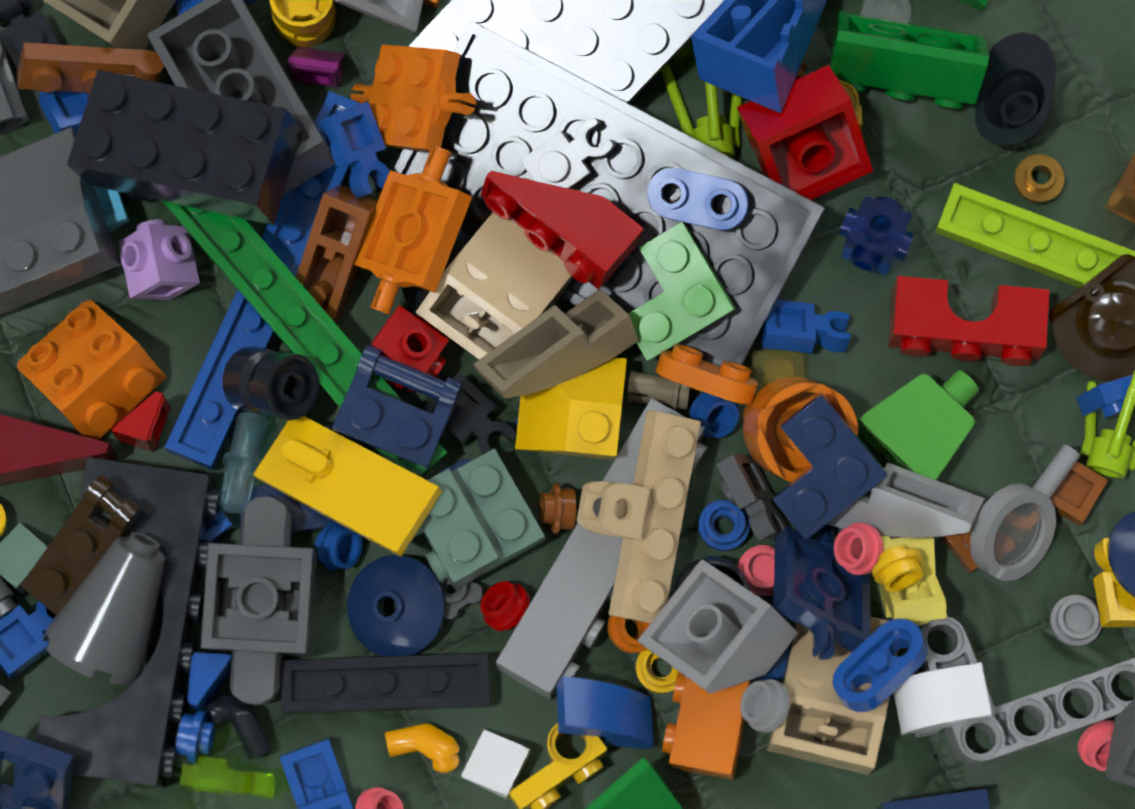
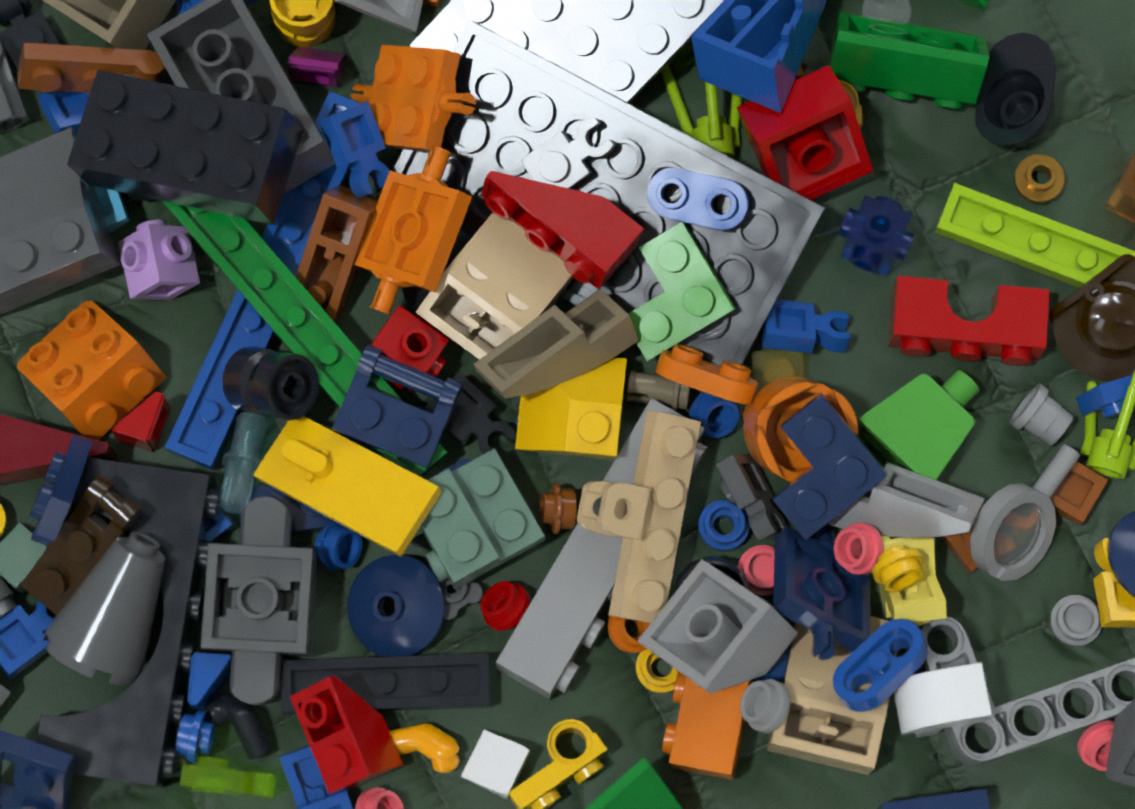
blue slope [556,676,654,749] -> none
none -> dark blue plate [29,435,93,546]
none -> red slope [290,675,403,794]
none -> light grey piece [1009,383,1073,446]

